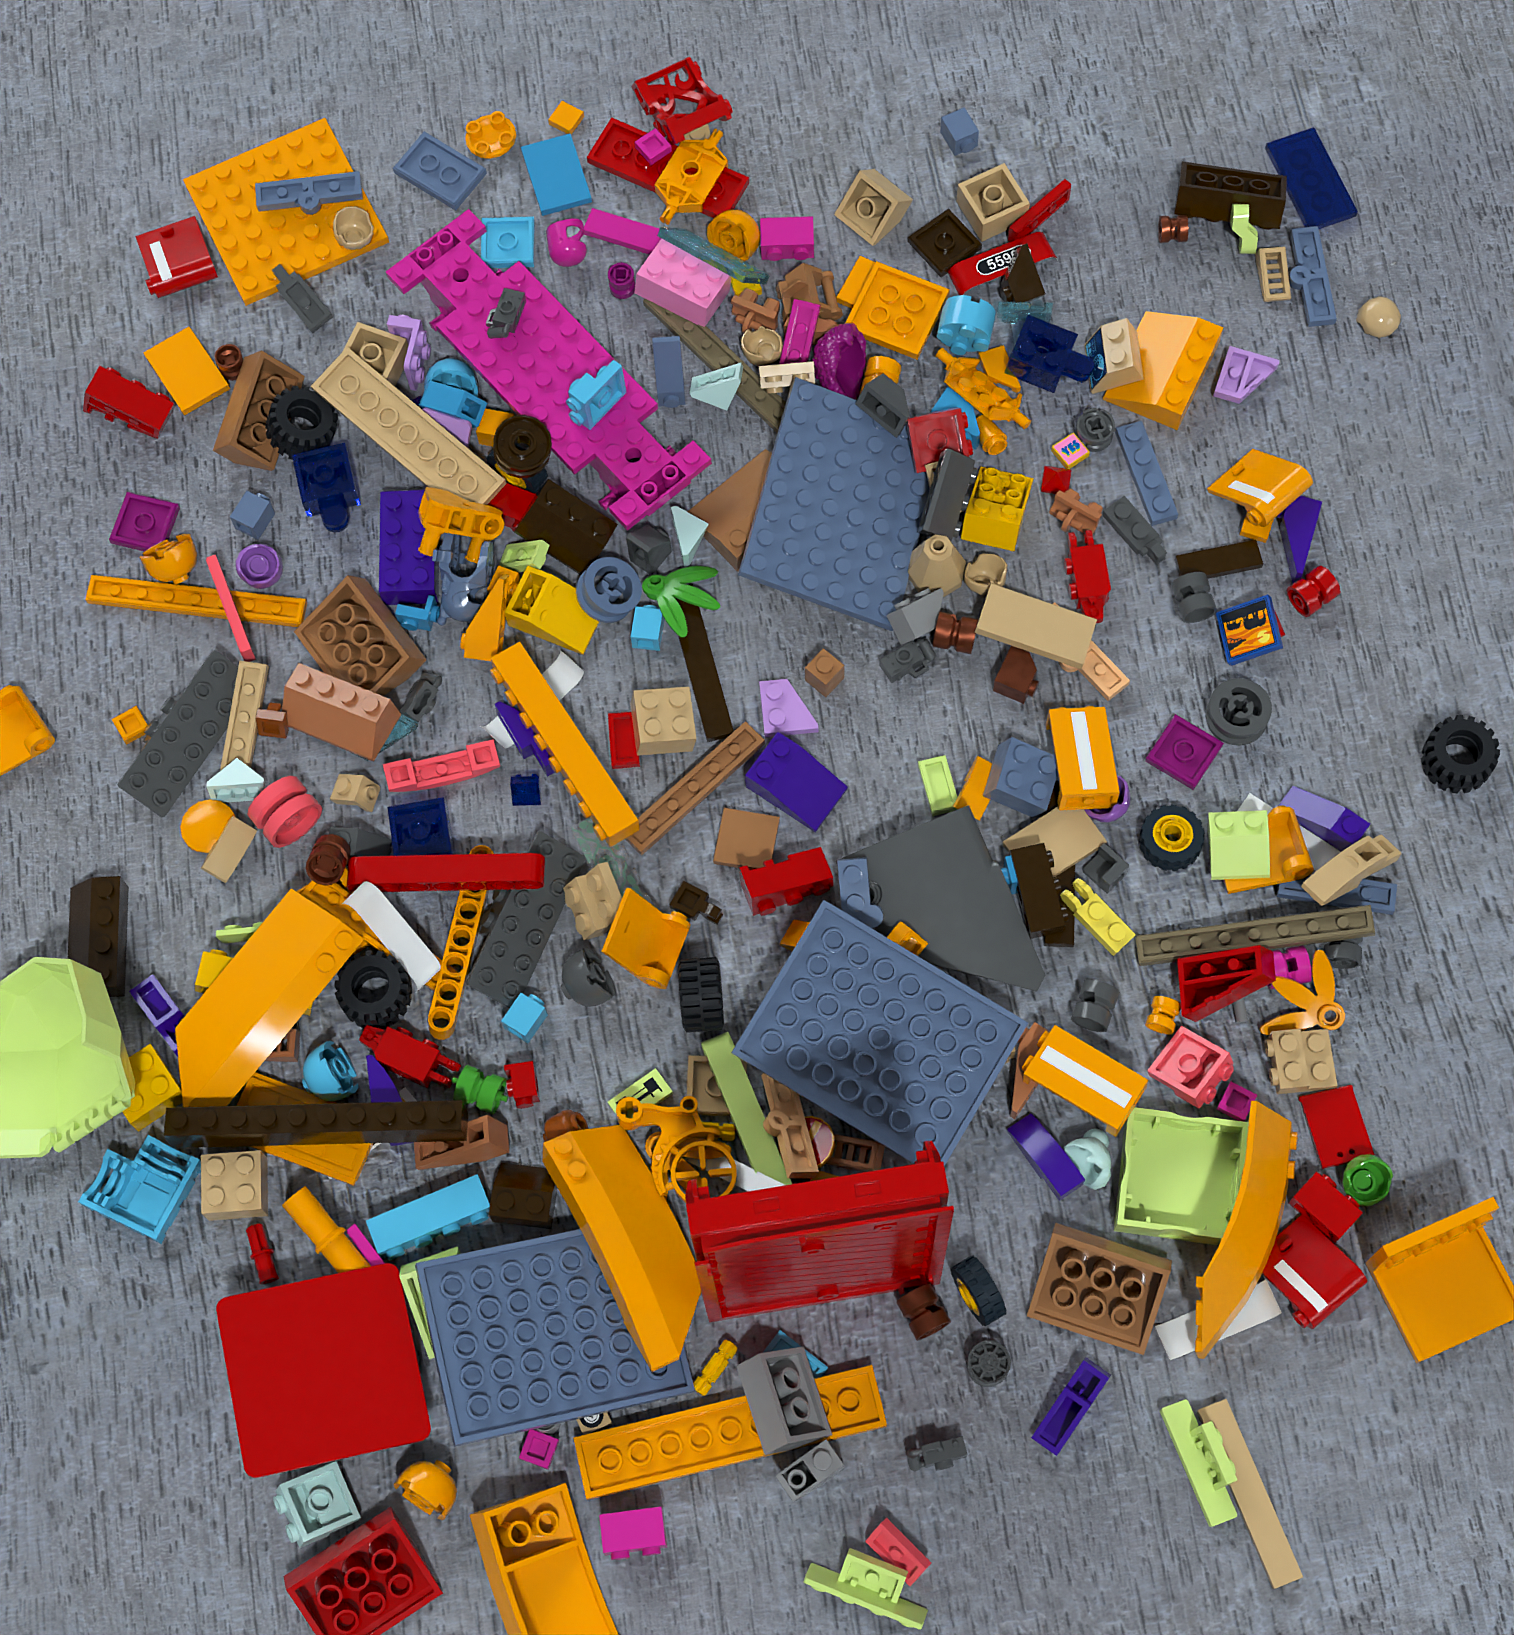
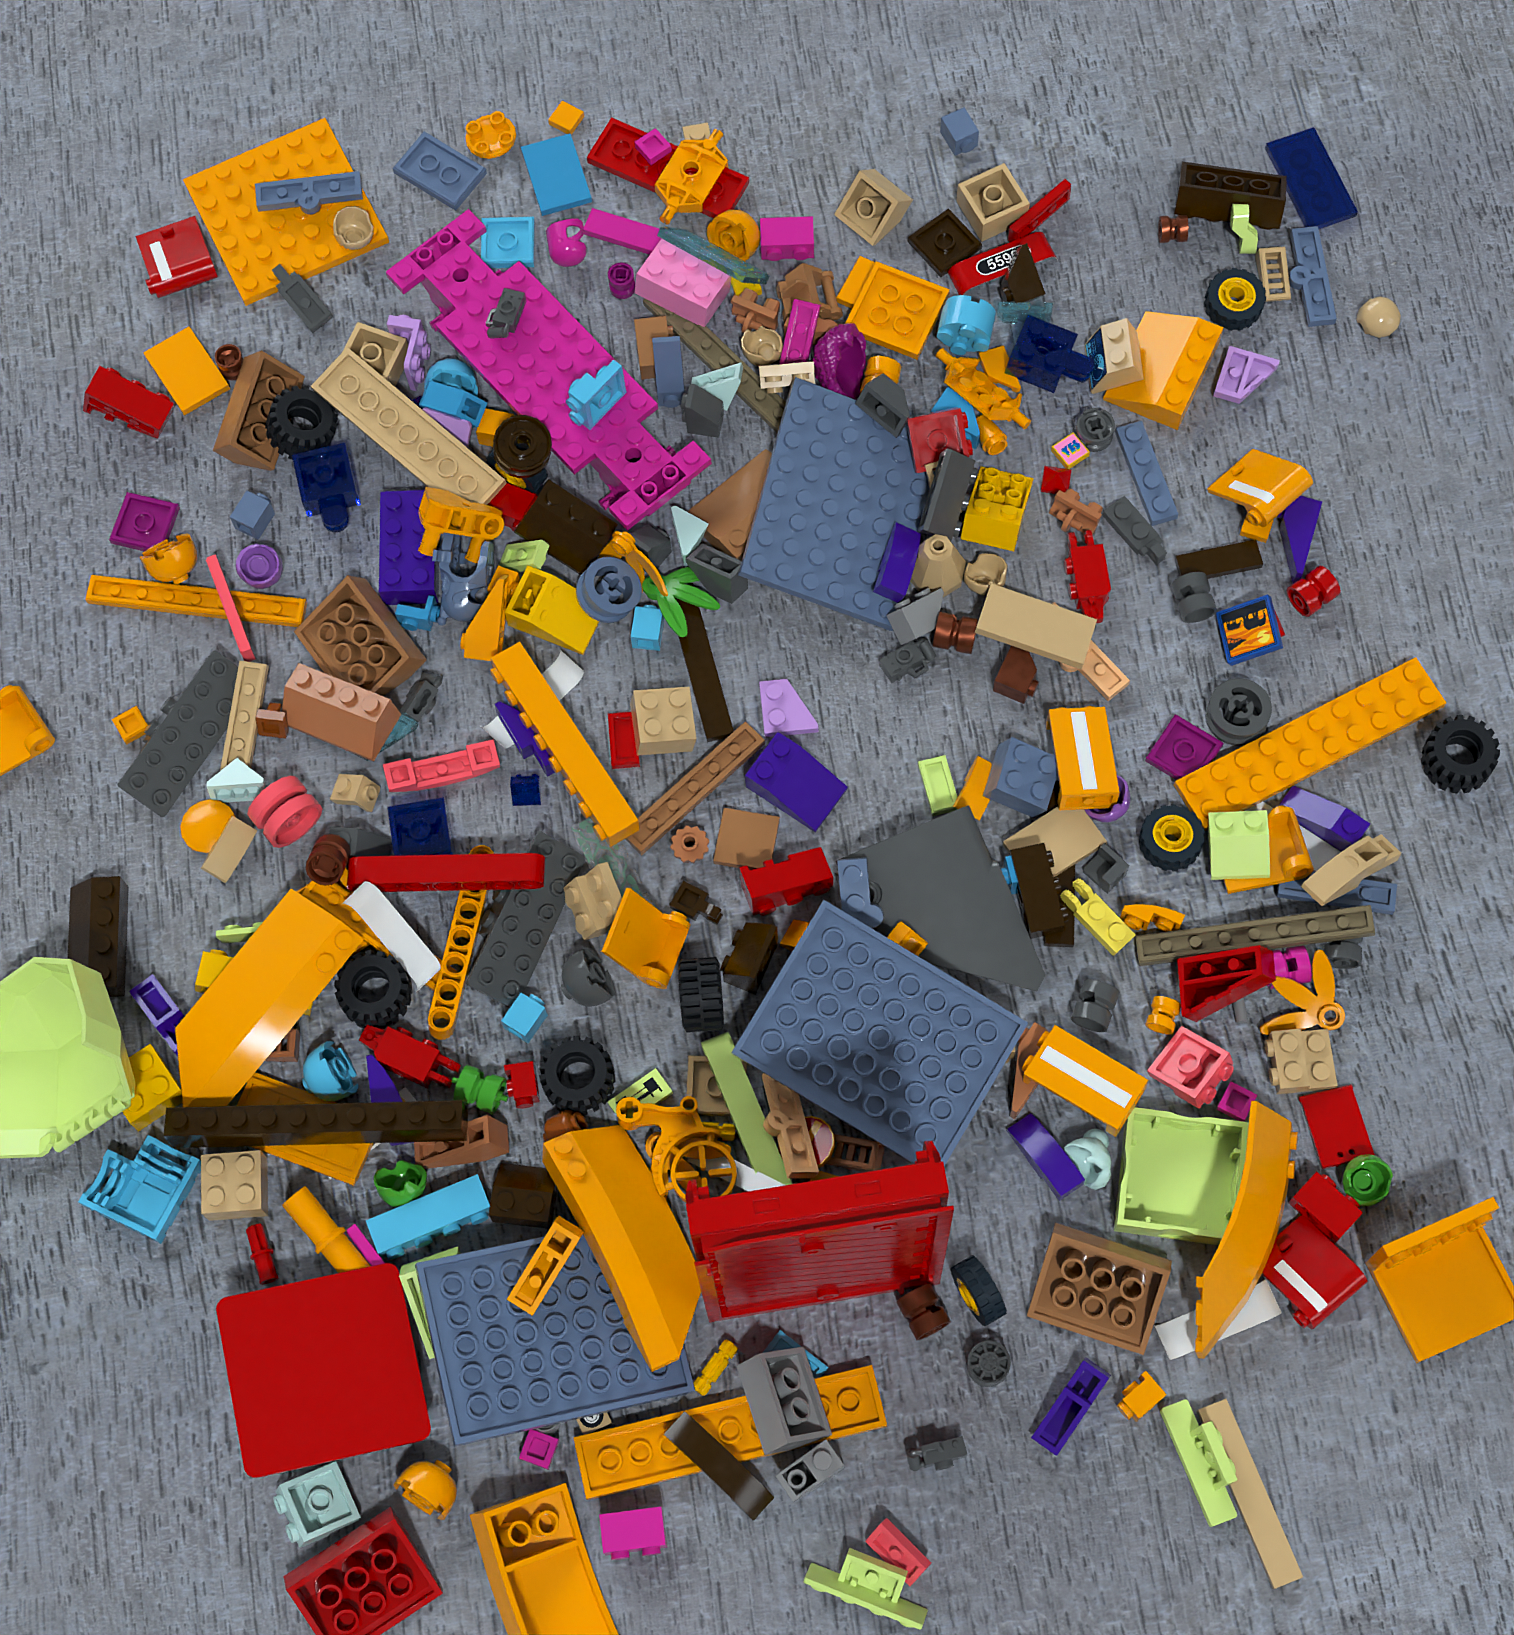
red fence [631,56,733,145] -> none
medium nougat brick [805,648,844,697] -> none
none -> bright green hair [374,1160,427,1208]
none -> light orange slope [506,1216,585,1316]
none -> black tyre [539,1035,615,1115]
none -> light orange plant [598,531,668,596]
none -> medium nougat brick [634,316,674,380]
none -> dark brown slope [663,1411,774,1521]
none -> nougat piece [670,825,710,864]
none -> dark grey slope [681,383,724,438]
none -> dark grey slope [686,543,748,604]
none -> dark brown slope [720,922,778,995]
none -> dark purple slope [873,522,921,603]
none -> light orange brick [1116,1371,1167,1422]
none -> light orange slope [1120,904,1185,932]
none -> light orange plate [1174,657,1446,831]
none -> black wheel [1204,268,1266,331]

